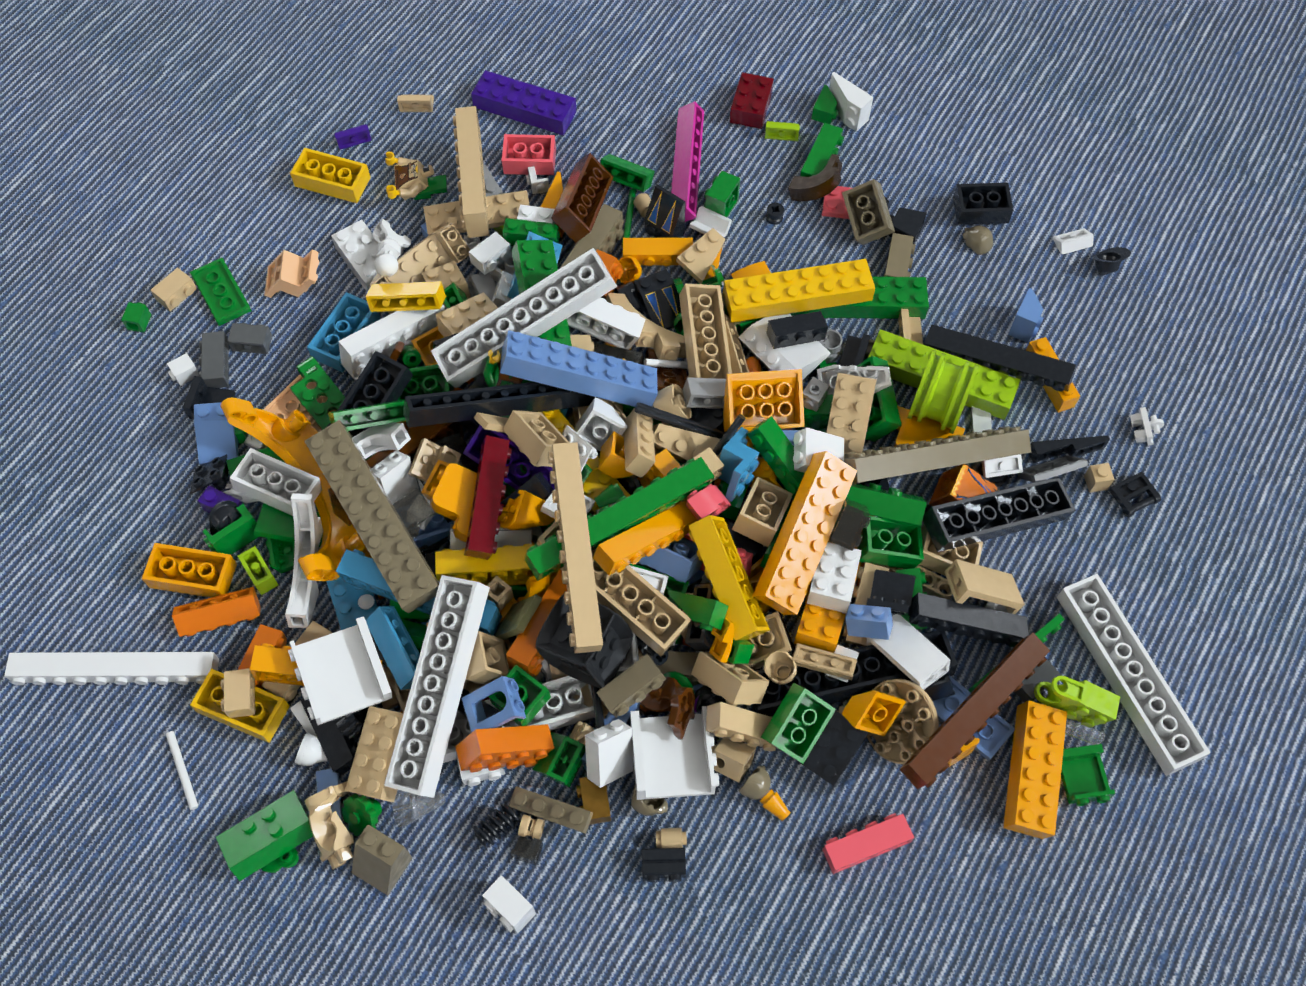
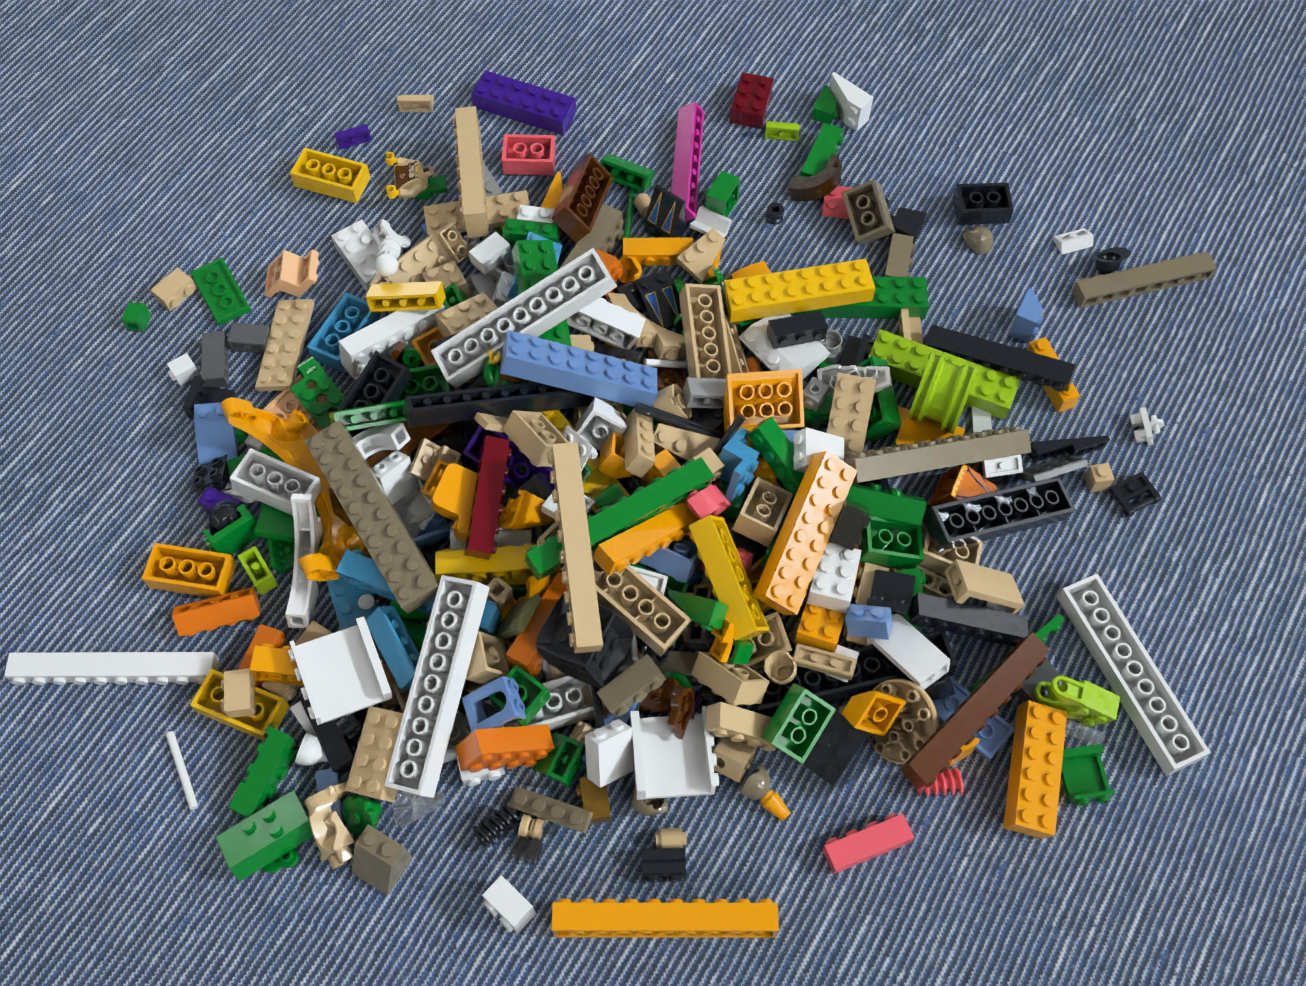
white bracket [526,166,549,194] -> none
none -> green wedge [228,725,300,818]
none -> tan plate [255,299,315,391]
none -> light orange brick [552,899,779,938]
none -> coral piece [917,768,964,797]
none -> dark tan brick [1072,251,1217,308]

